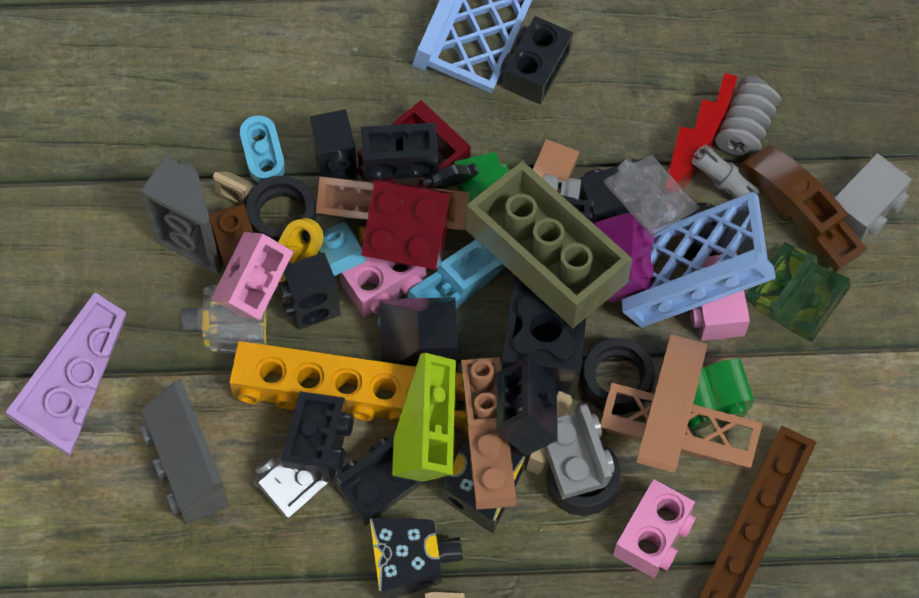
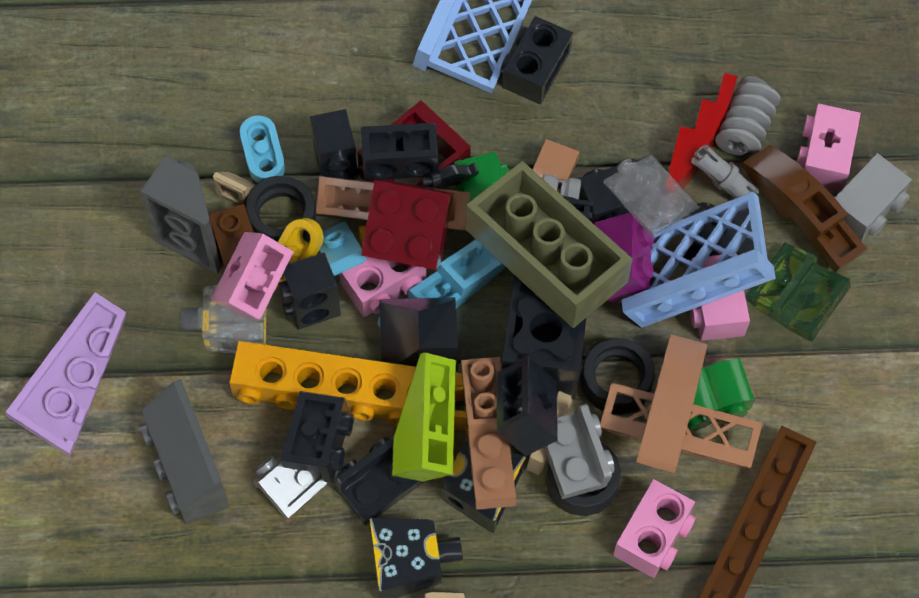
none -> bright pink brick [797,104,861,191]

